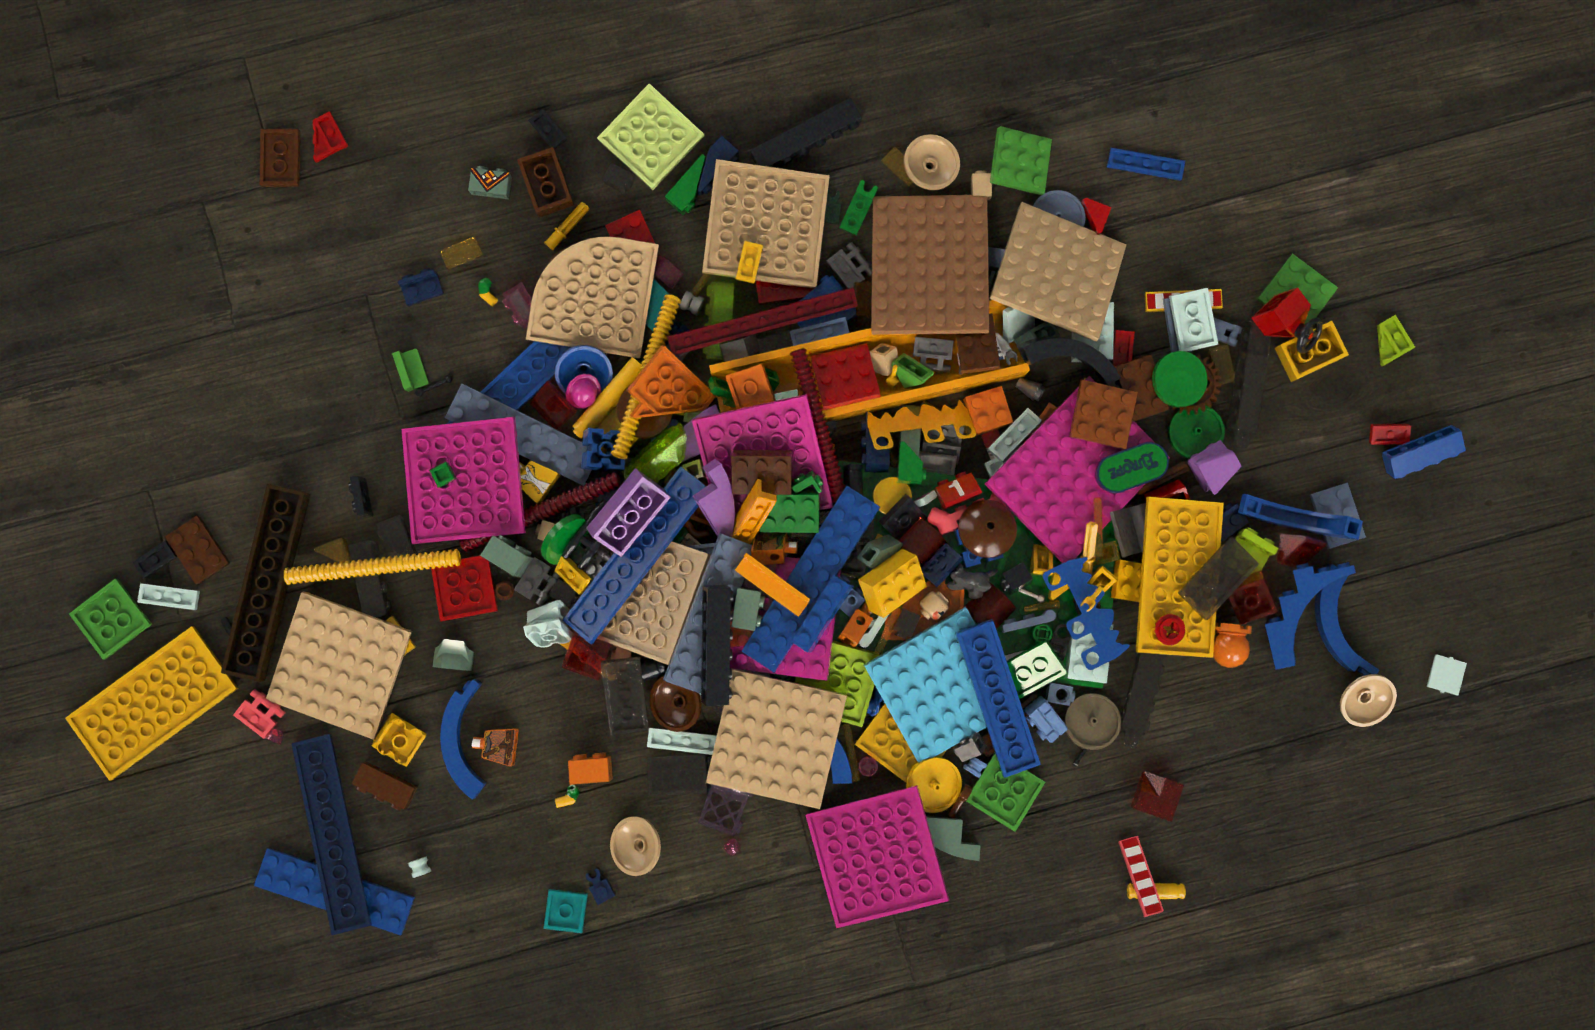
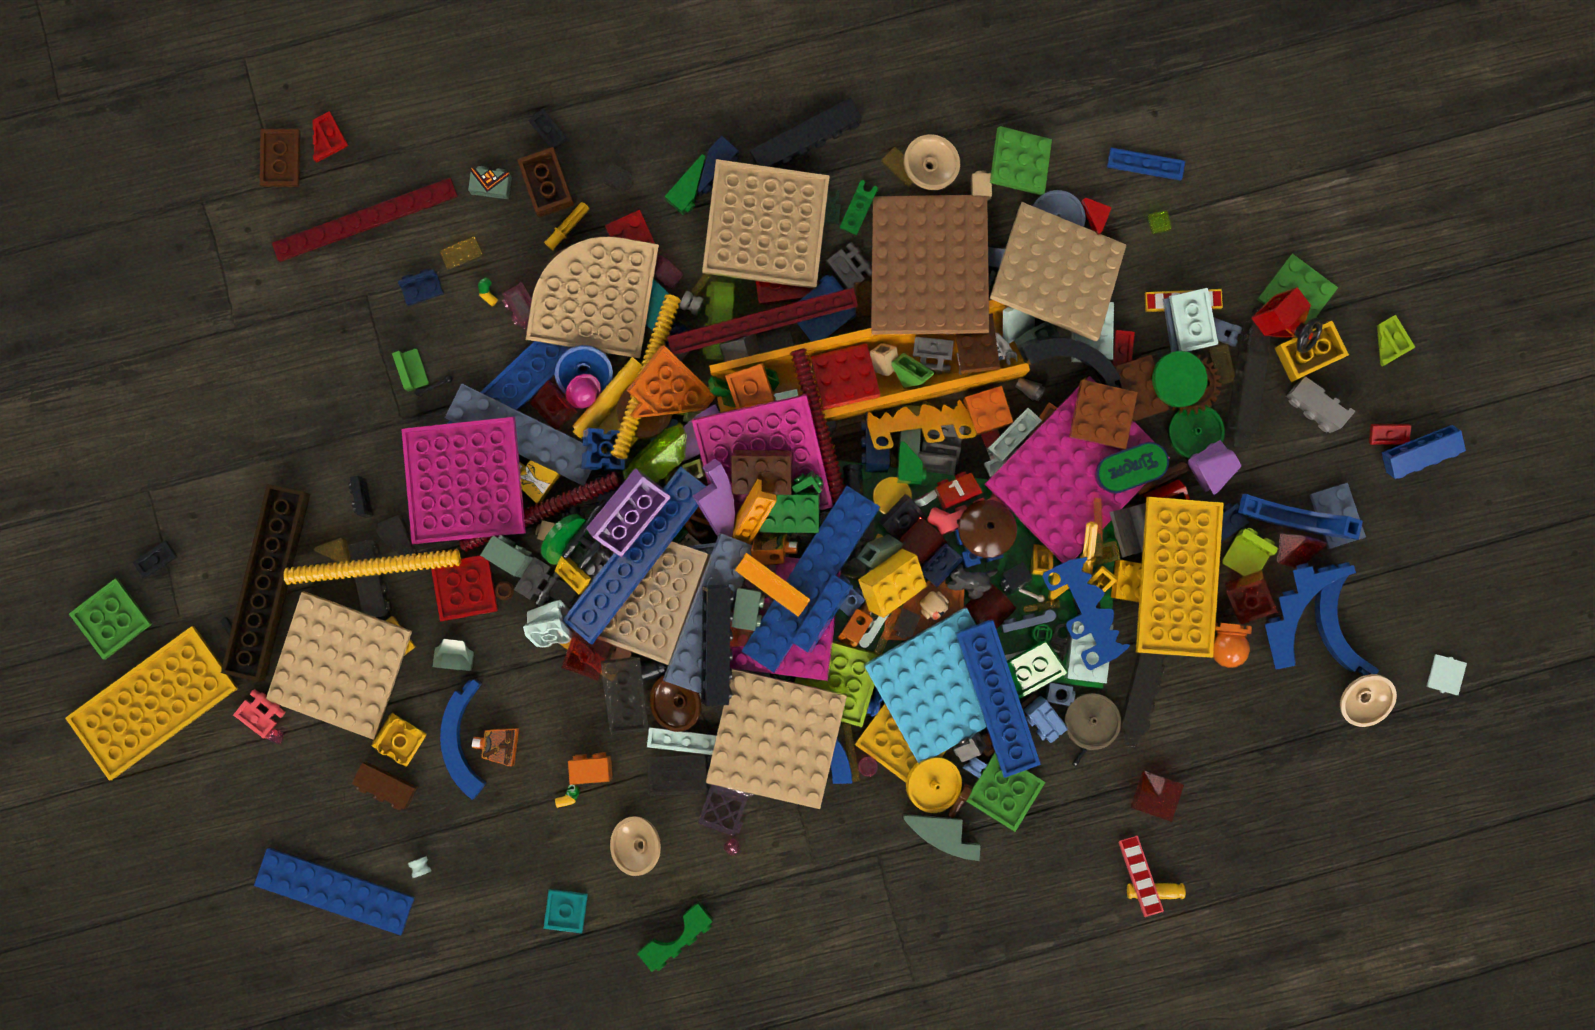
light aqua plate [137,583,200,610] -> none
reddish brown plate [165,516,230,585] -> none
dark blue plate [291,734,372,935] -> none
green tile [429,461,456,488] -> none
dark blue plate [586,867,616,905] -> none
yellowish green plate [597,84,704,190] -> none
yellow plate [735,241,763,284] -> none
medium blue plate [790,317,850,346] -> none
dark pink plate [806,785,949,928] -> none
yellow hand [885,365,900,389] -> none
yellow hand [1080,586,1103,612] -> none
red gear [1154,614,1185,645] -> none
clear smoke plate [1178,537,1259,620] -> none
none -> dark red plate [272,178,458,262]
none -> green arch [637,901,713,972]
none -> clear neon green plate [1147,211,1172,234]
none -> light grey wedge [1286,376,1355,433]

